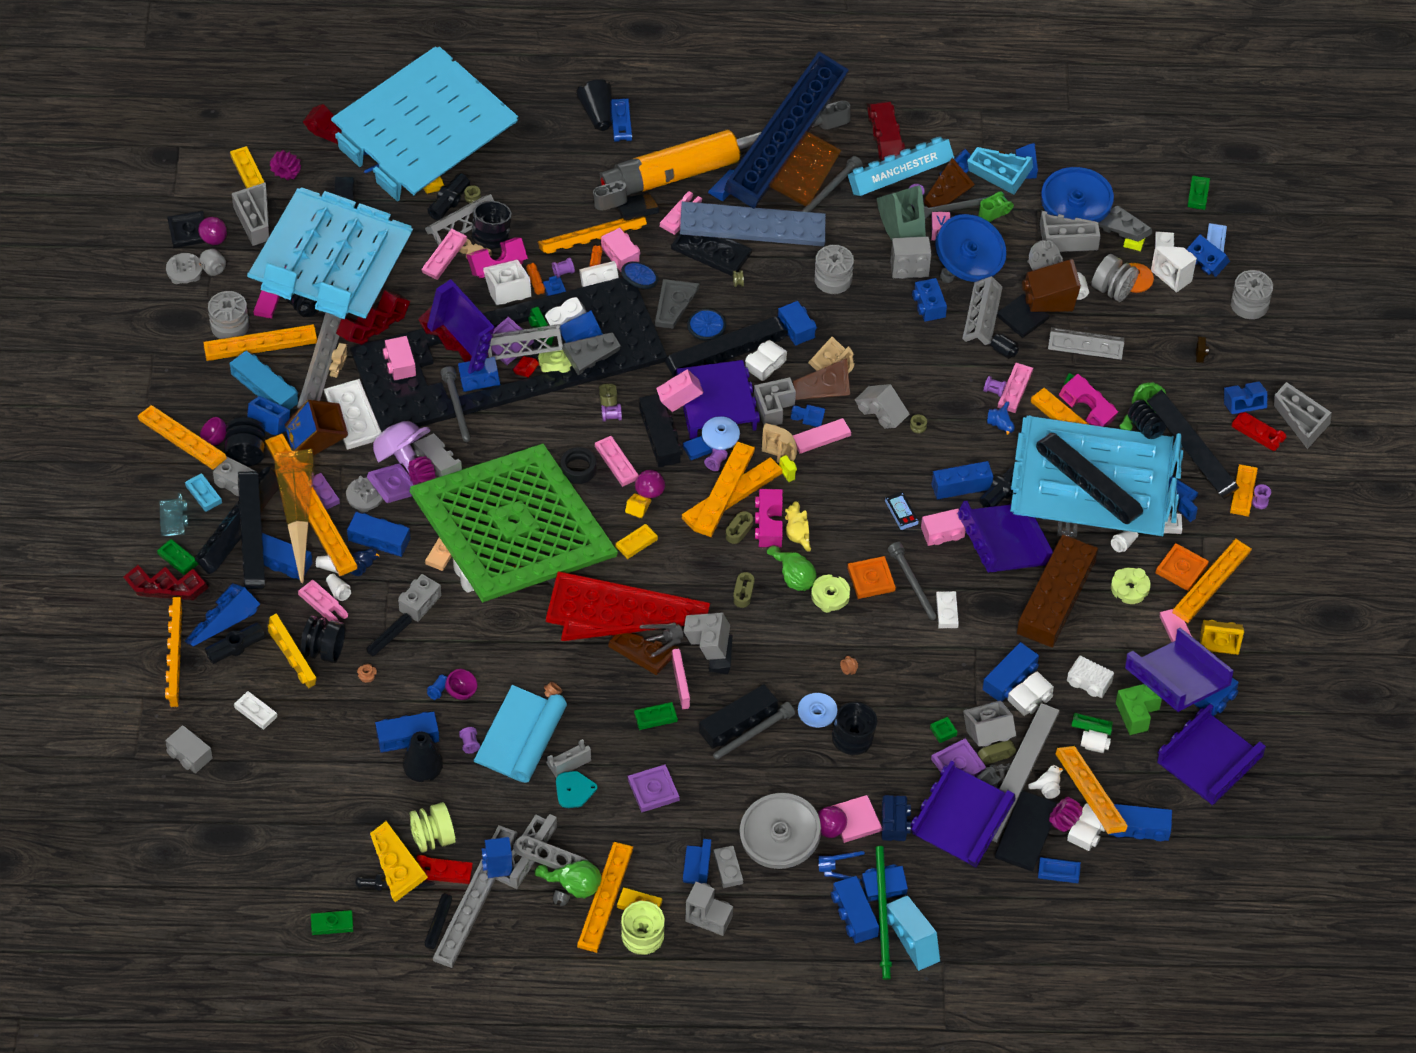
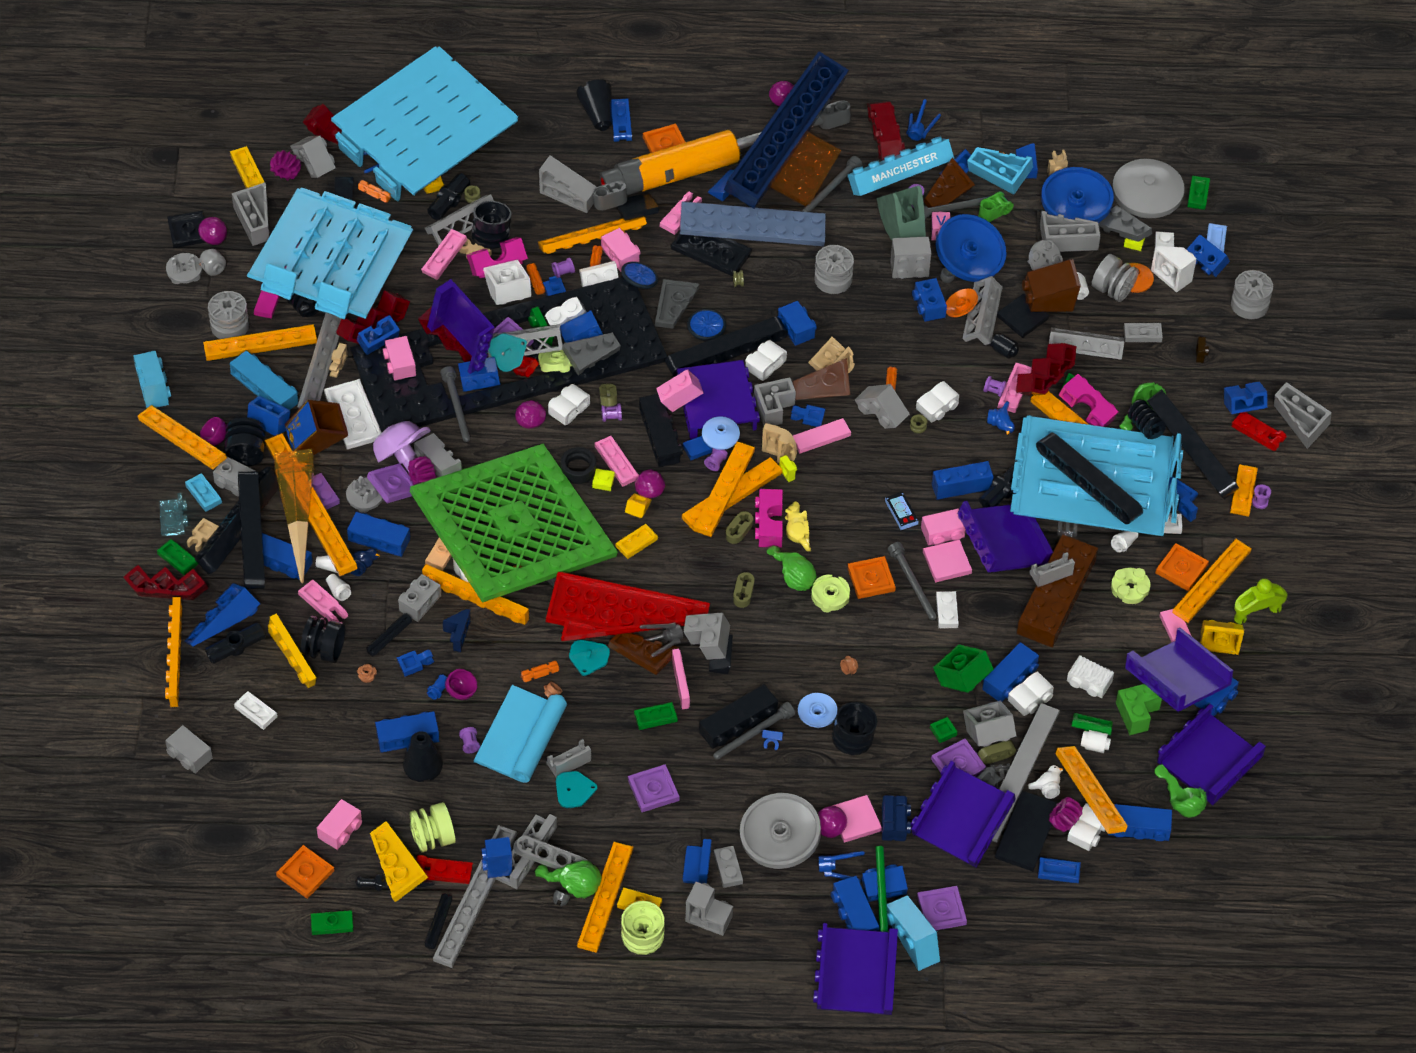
none -> medium azure wedge [133,351,171,409]
none -> tan plate [187,518,219,552]
none -> orange plate [276,845,334,899]
none -> light grey brick [290,136,335,178]
none -> bright pink brick [317,799,362,850]
none -> blue brick [357,315,400,355]
none -> orange axle [358,180,391,203]
none -> blue plate [397,650,434,677]
none -> light orange plate [422,564,529,625]
none -> dark blue slope [443,609,471,652]
none -> teal piece [489,333,527,372]
none -> magenta piece [515,400,546,429]
none -> orange axle [521,661,559,682]
none -> light grey wedge [539,155,596,213]
none -> white brick [548,384,590,425]
none -> teal piece [569,640,610,676]
none -> neon yellow plate [592,469,615,491]
none -> orange plate [643,124,685,153]
none -> blue tile [762,730,784,750]
none -> magenta piece [769,81,794,106]
none -> dark purple panel [813,923,898,1015]
none -> orange axle [886,367,897,390]
none -> blue plant [907,99,941,141]
none -> white brick [916,381,959,423]
none -> medium lavender plate [917,886,967,930]
none -> bright pink tile [923,540,972,583]
none -> green brick [933,644,994,693]
none -> orange dish [946,288,978,317]
none -> dark red brick [1016,343,1077,396]
none -> light grey hinge [1029,552,1075,587]
none -> tan plate [1047,150,1068,176]
none -> light grey dish [1112,159,1184,218]
none -> light grey plate [1124,323,1163,342]
none -> bright green hair [1155,764,1207,818]
none -> lime connector [1234,579,1287,624]

